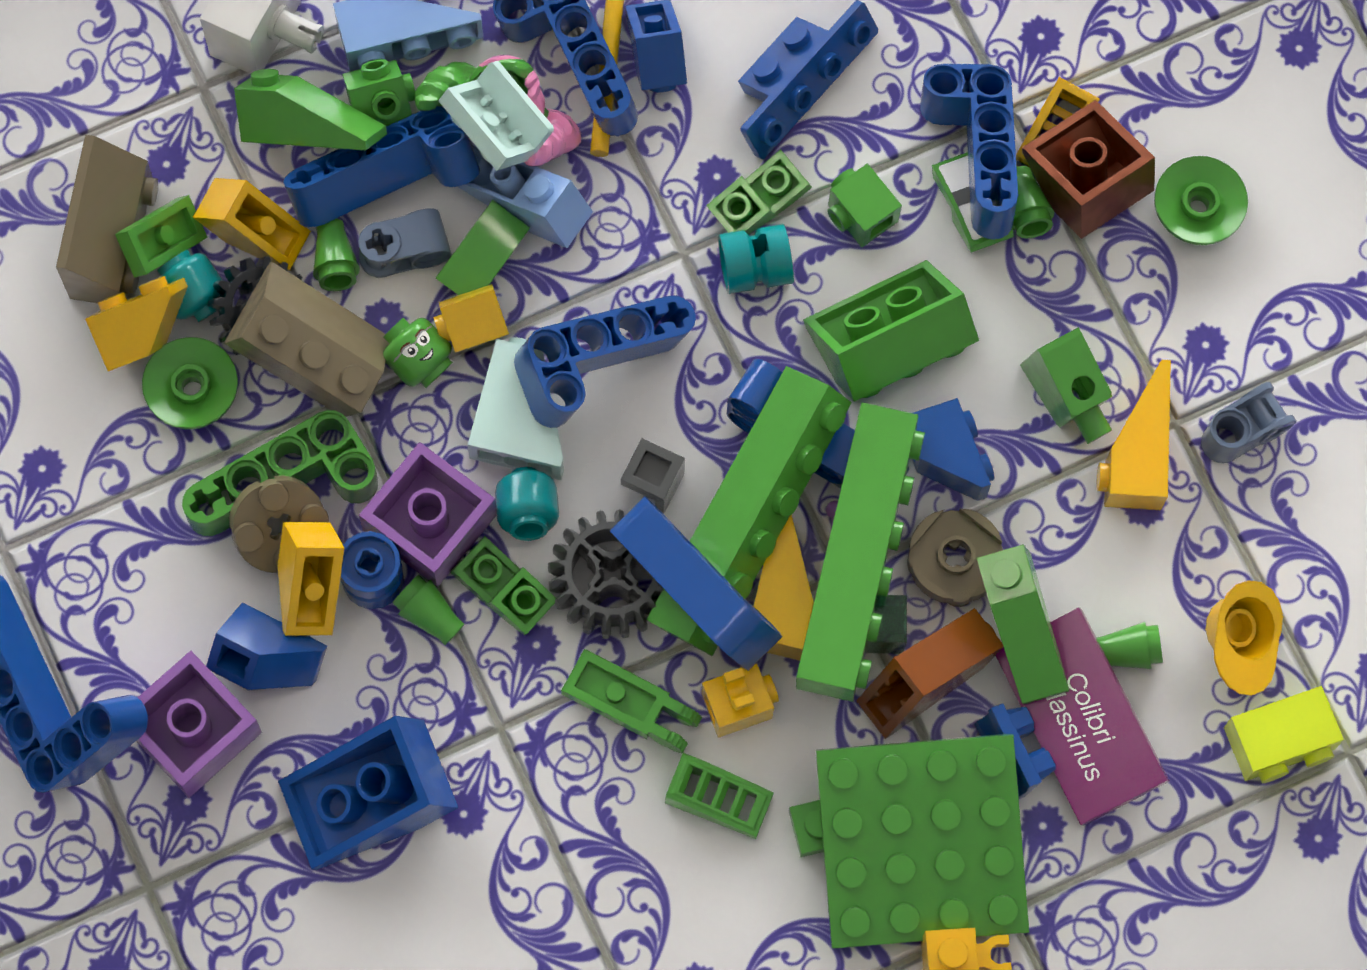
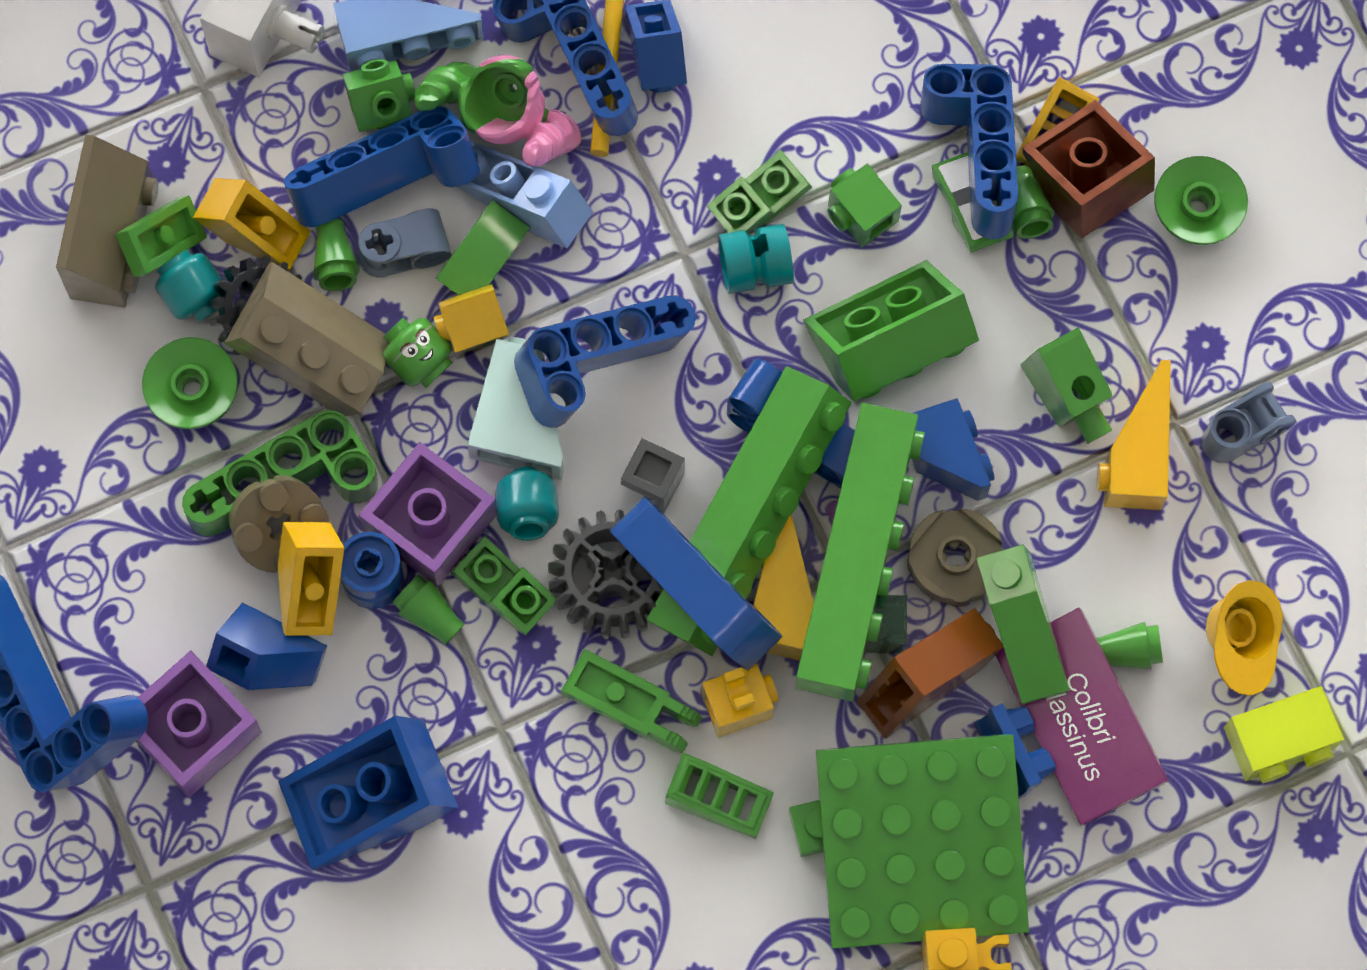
yellow slope [85,276,188,371] -> none
bright green slope [234,69,387,150] -> none
light aqua bracket [439,61,554,171] -> none
blue bracket [738,0,878,159] -> none

